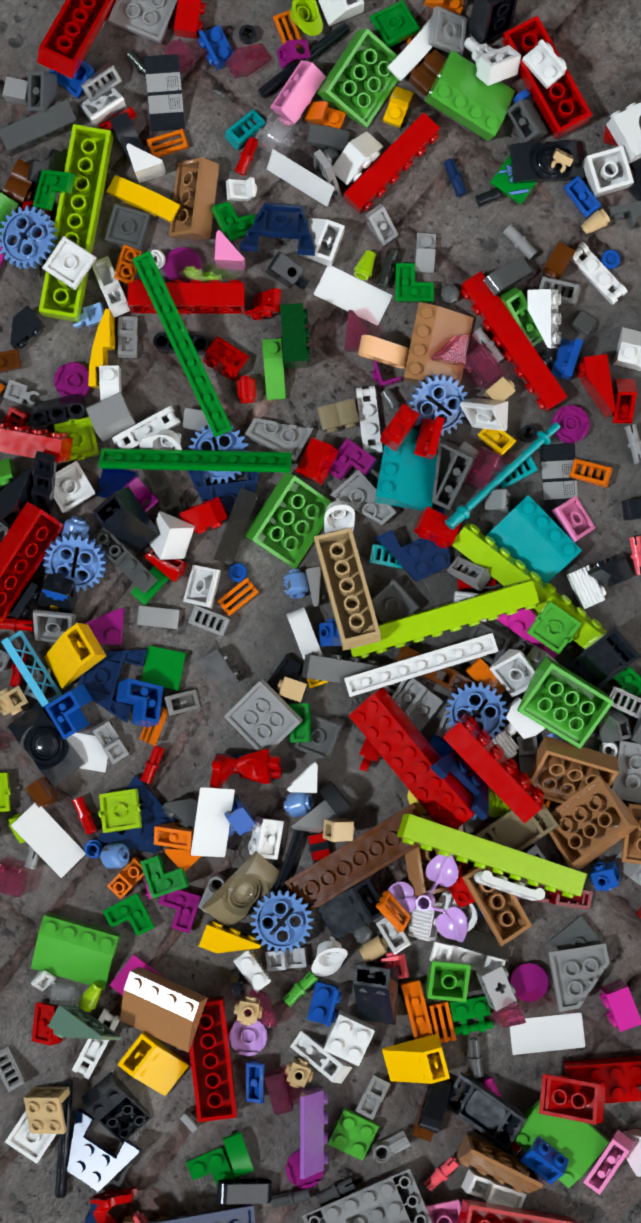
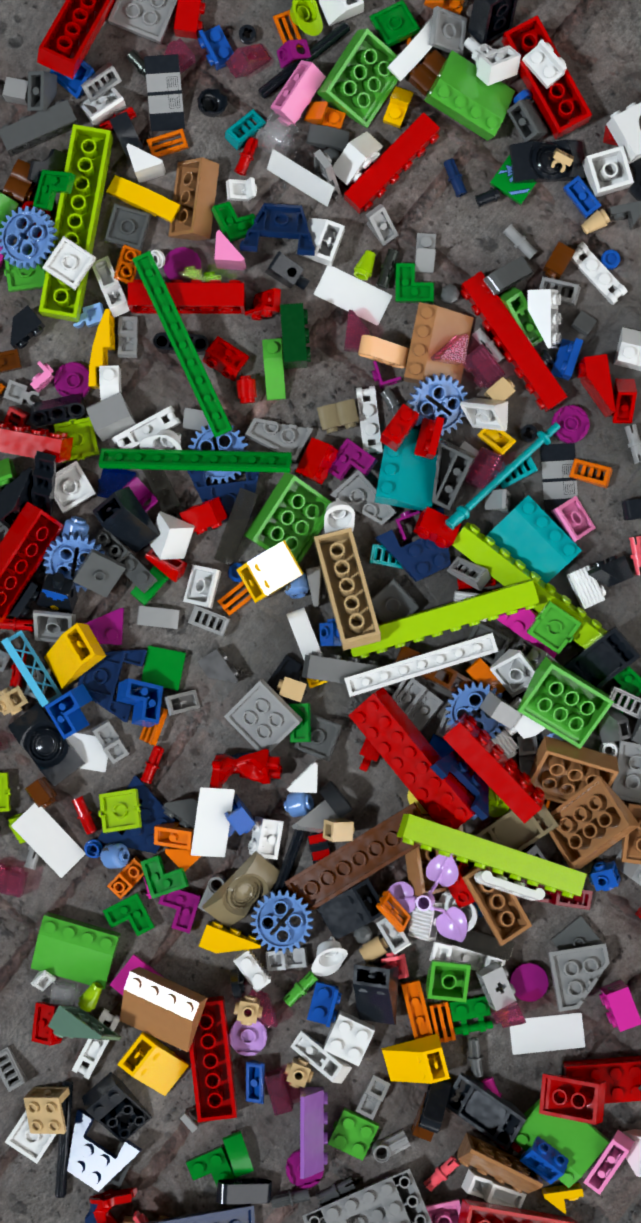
none -> bright green plate [4,250,46,292]
none -> bright pink bracket [30,361,54,393]
none -> dark grey plate [72,549,126,597]
none -> black hair [197,88,228,118]
none -> slope [236,540,304,603]
none -> magenta bracket [395,510,421,541]
none -> light grey slope [480,691,522,729]
none -> yellow slope [541,1183,584,1214]

